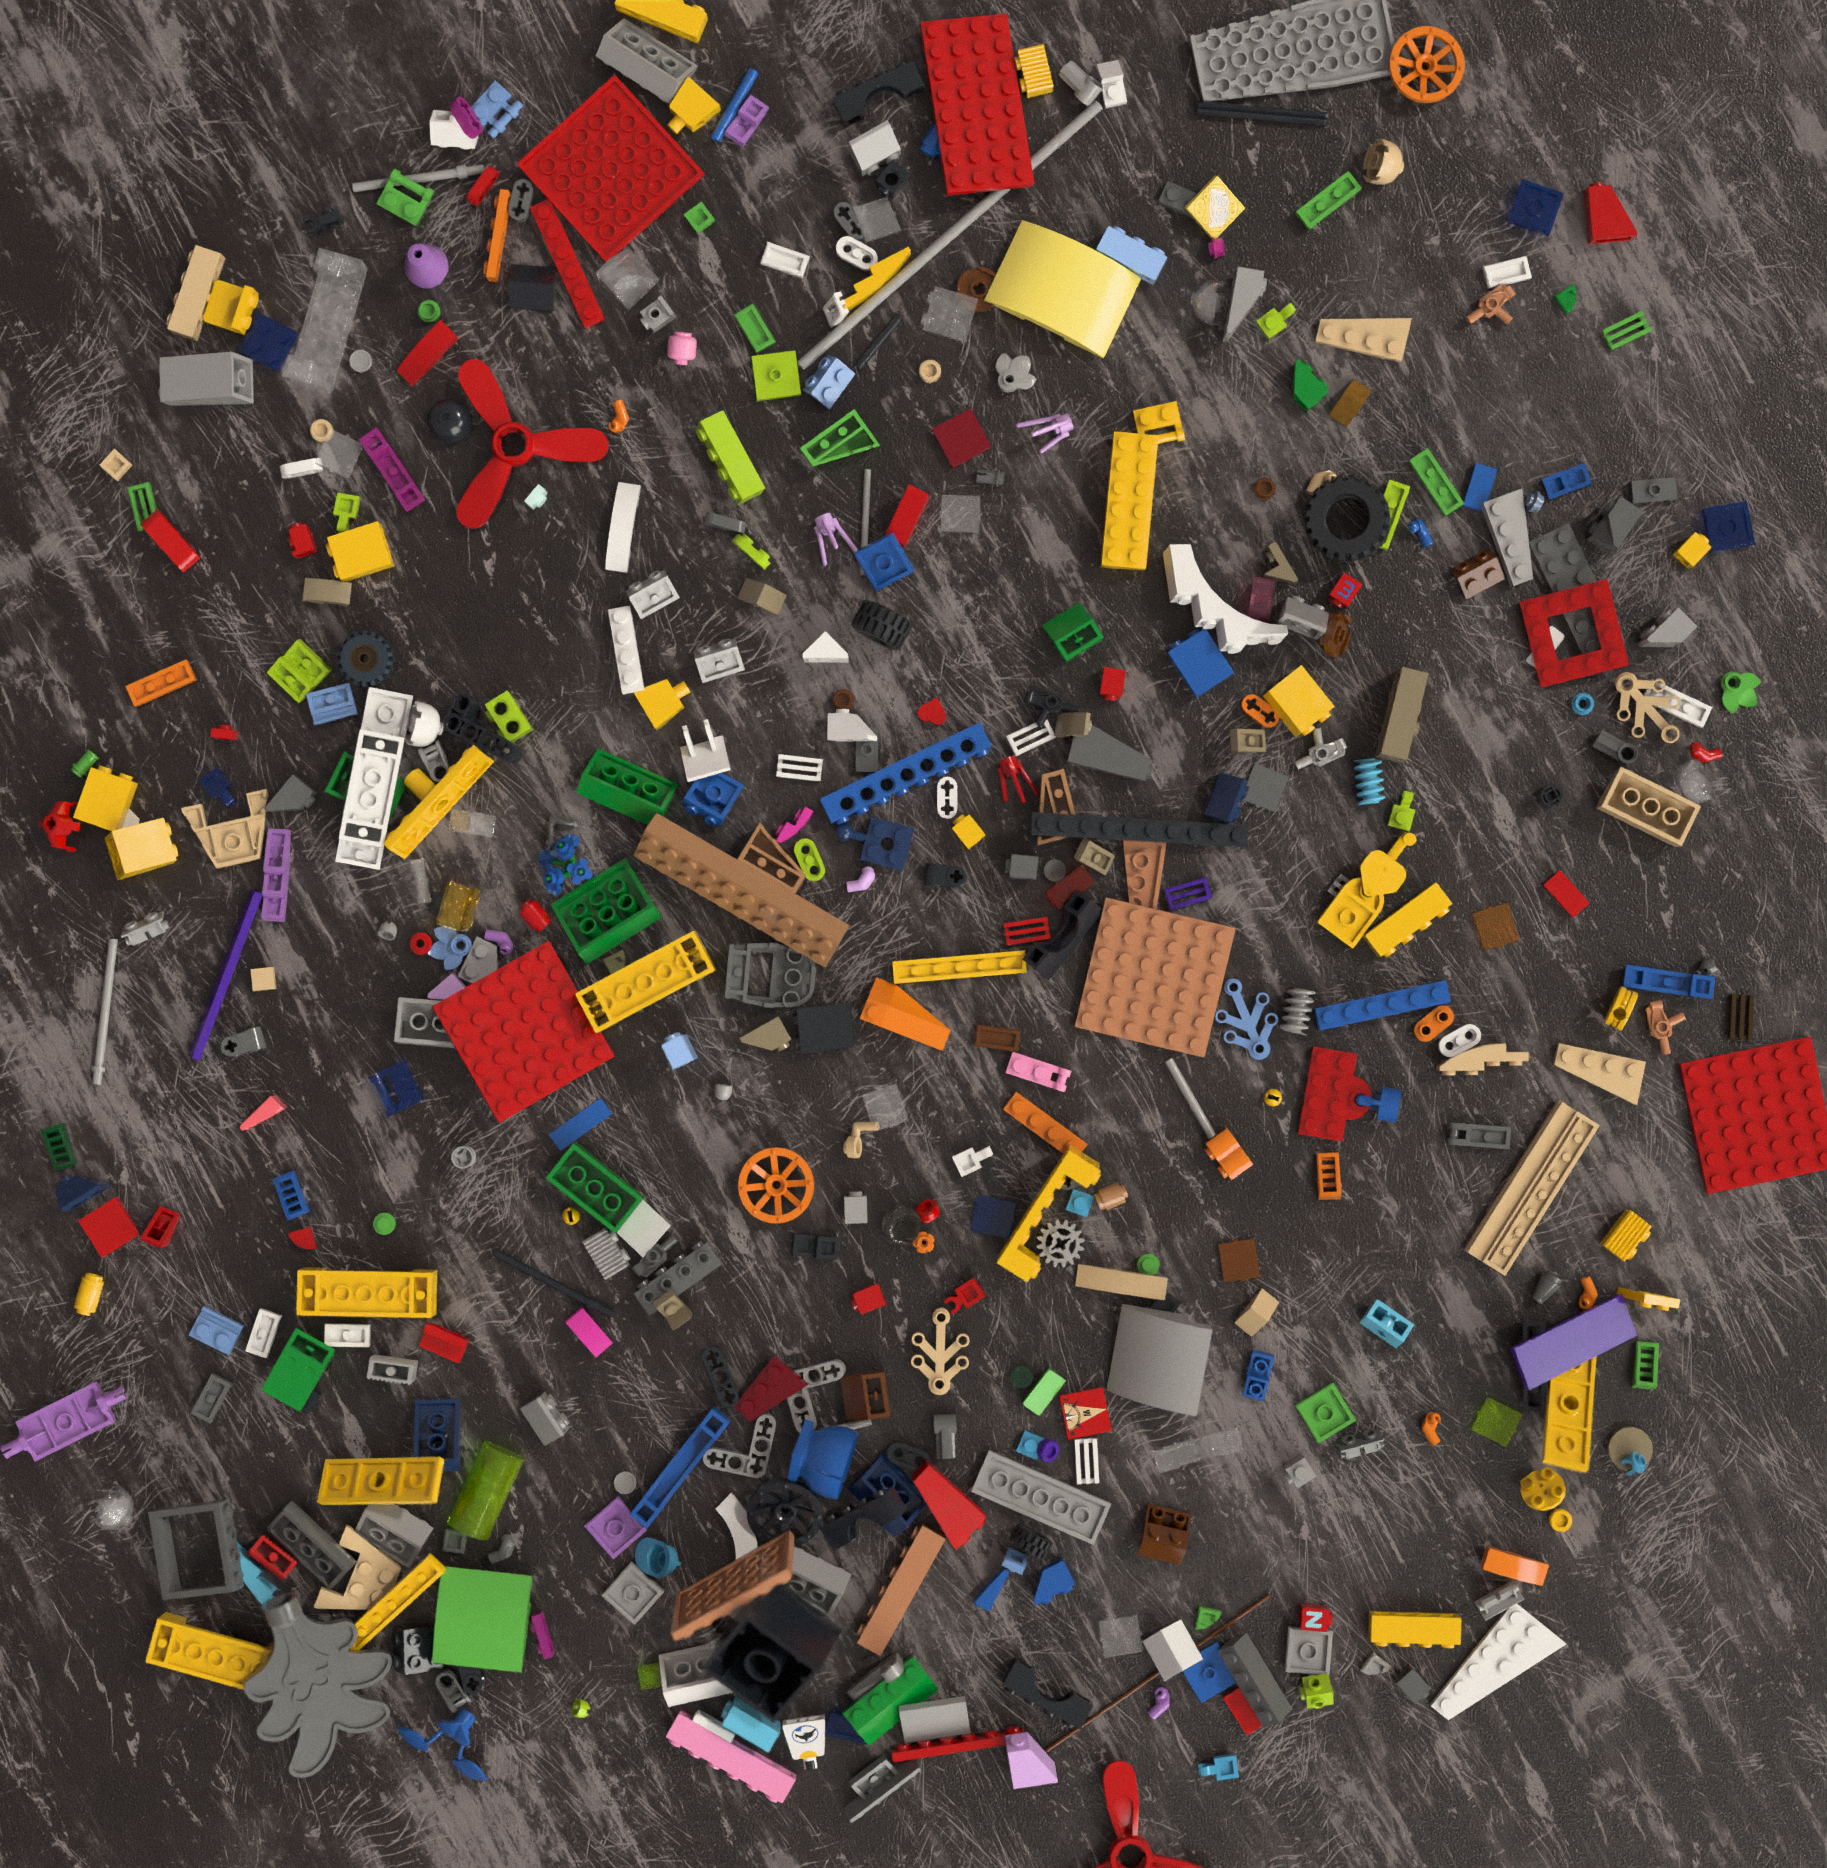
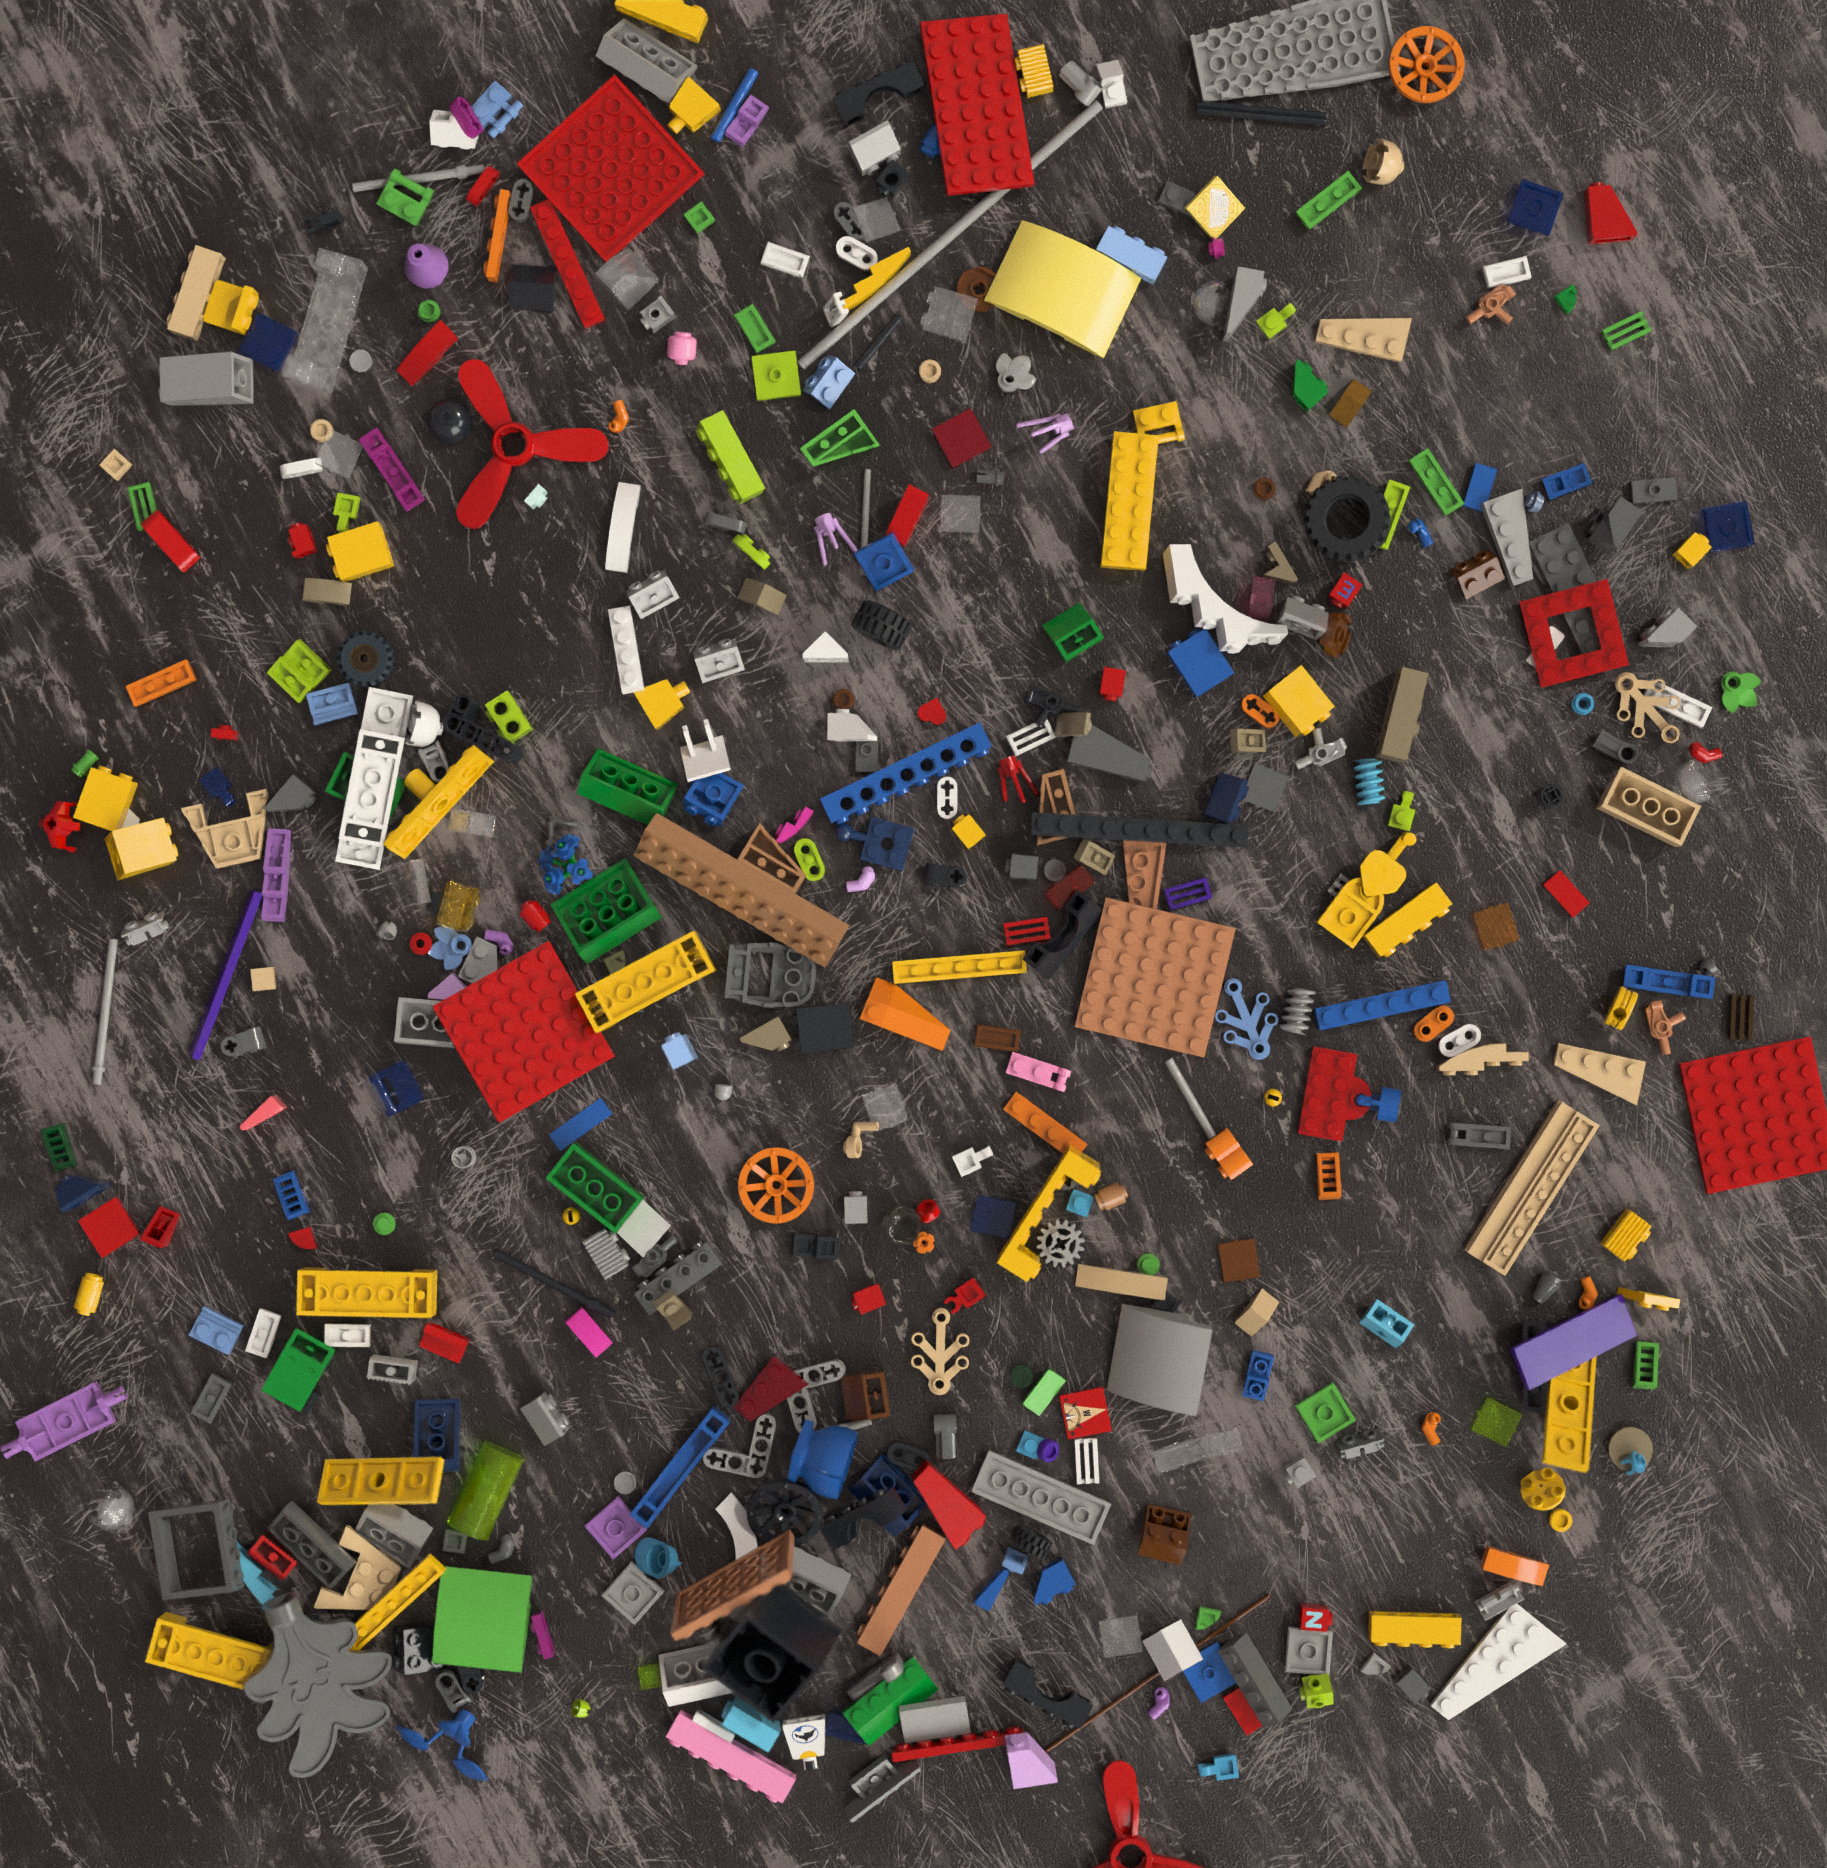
white tile [776,754,823,782] -> none

